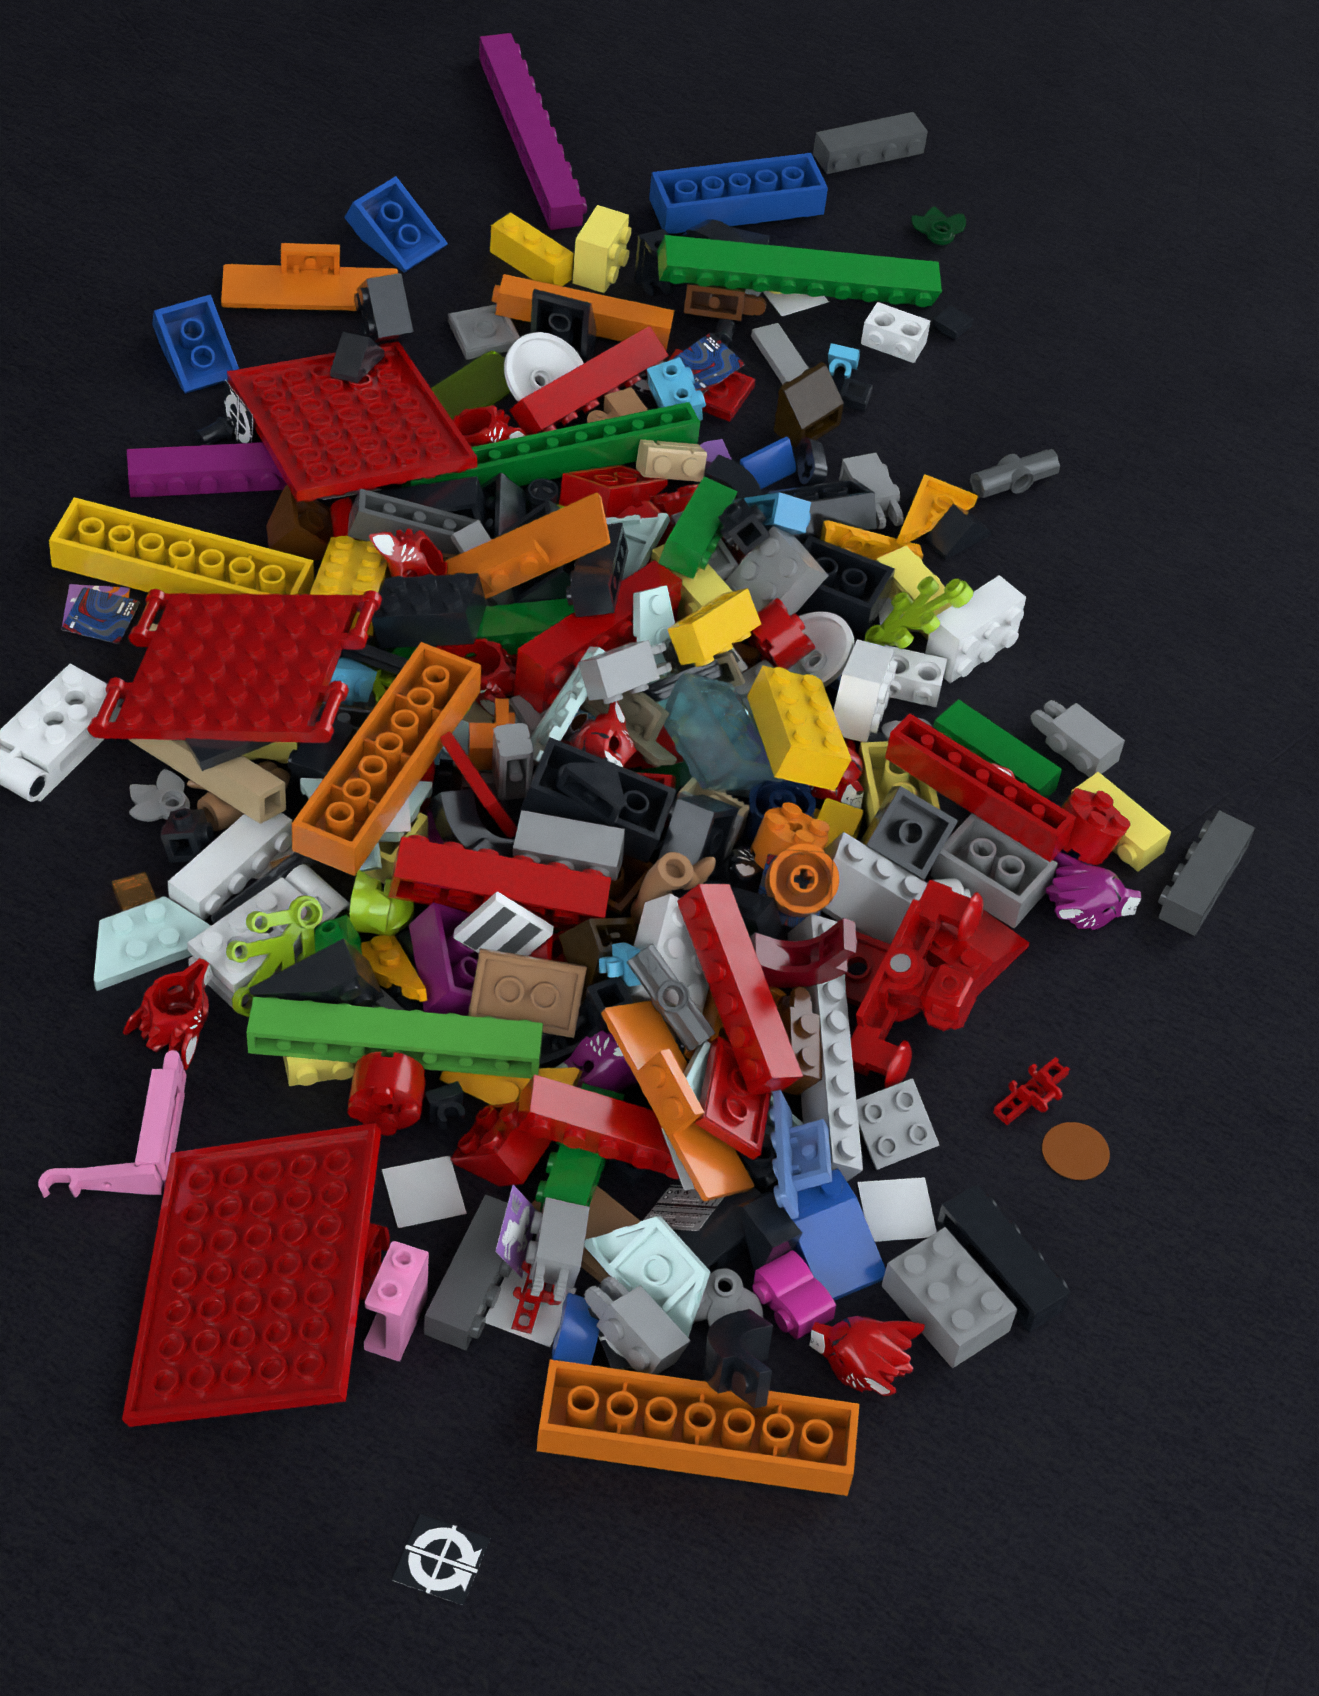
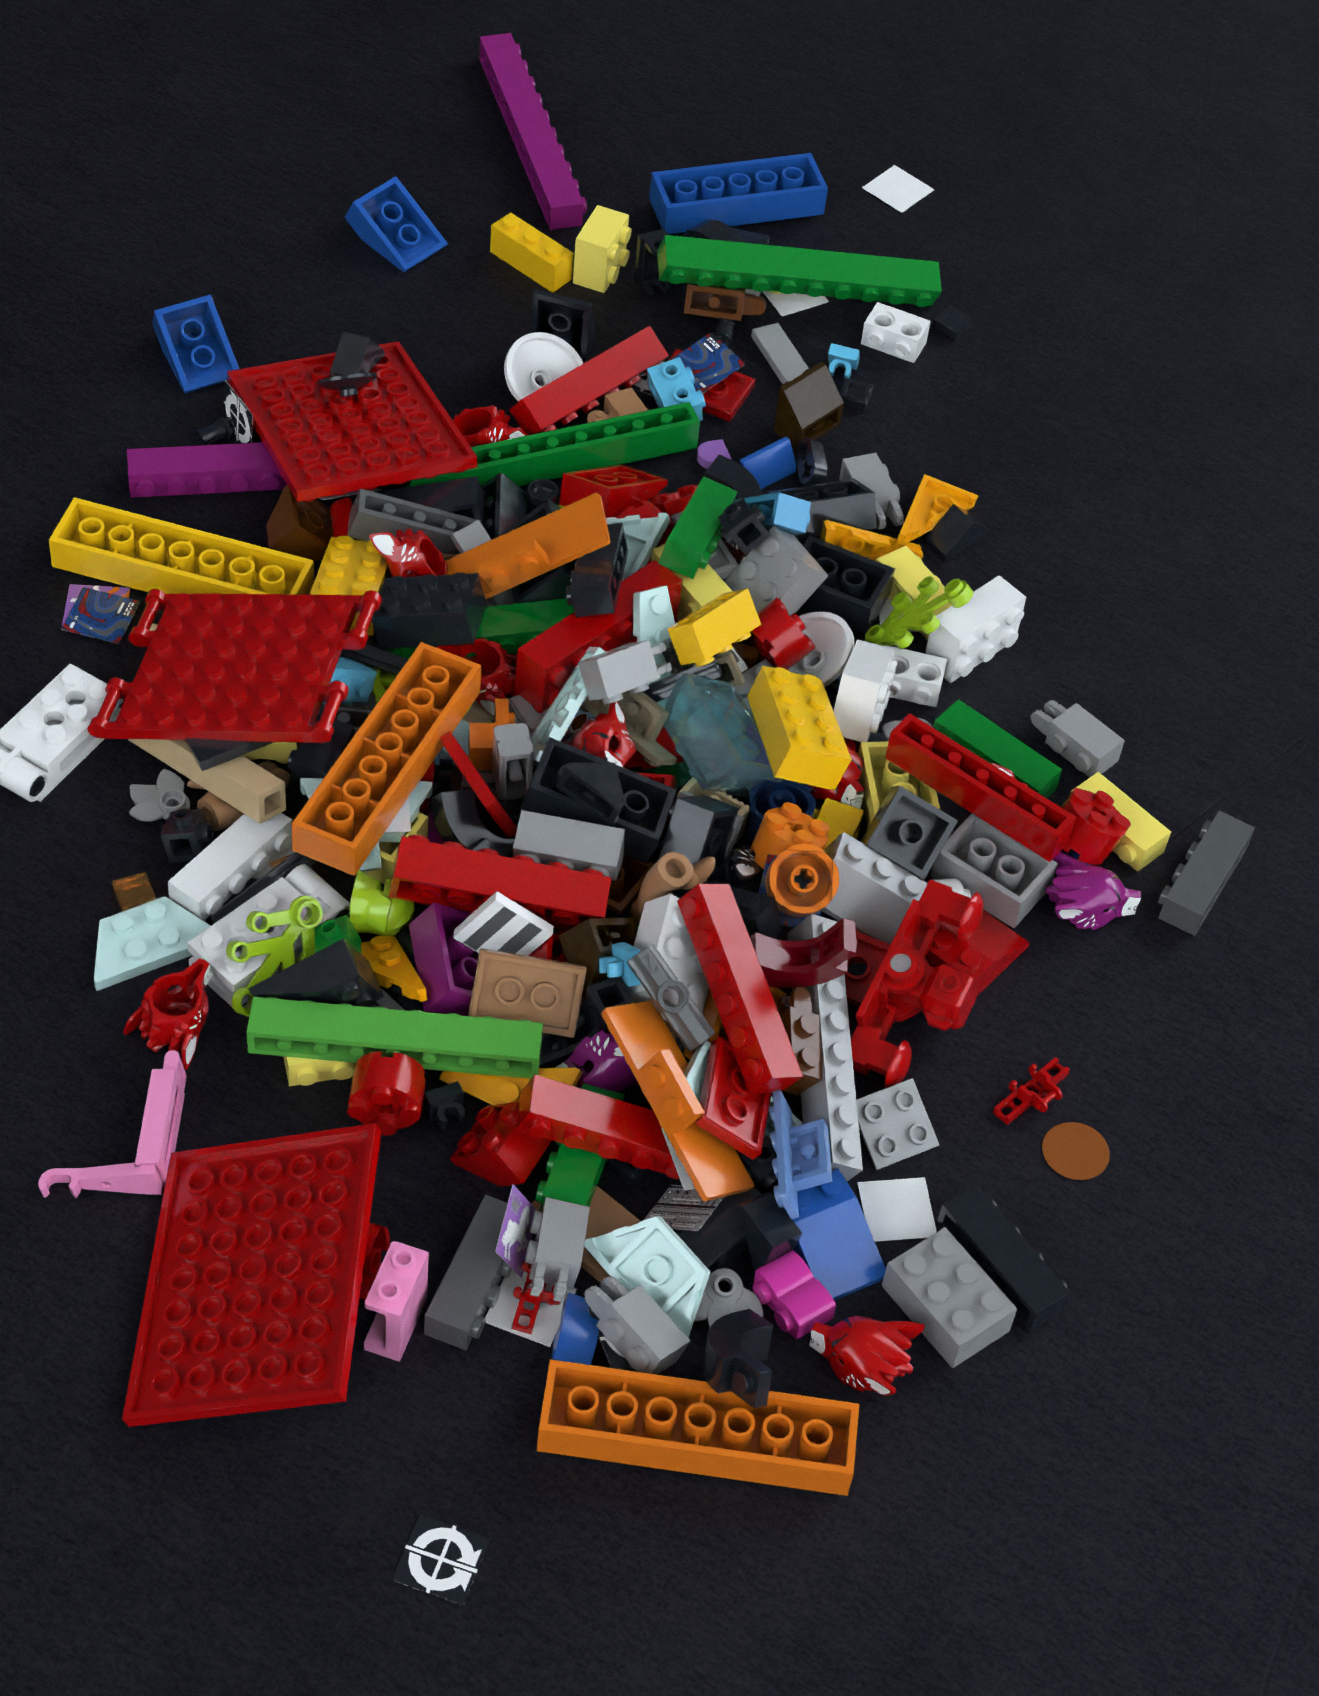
orange bracket [221,243,398,311] -> none
black brick [354,273,413,345] -> none
white sticker [382,1156,467,1228] -> none
clear neon green piece [431,351,511,420] -> none
light grey tile [448,304,520,360] -> none
orange brick [492,274,675,350] -> none
tan brick [636,439,707,482] -> none
dark grey brick [813,112,928,174] -> none
dark green plate [911,206,966,245] -> none
dark grey piece [970,449,1060,498] -> none
none -> black dish [316,372,377,397]
none -> white sticker [862,165,934,213]

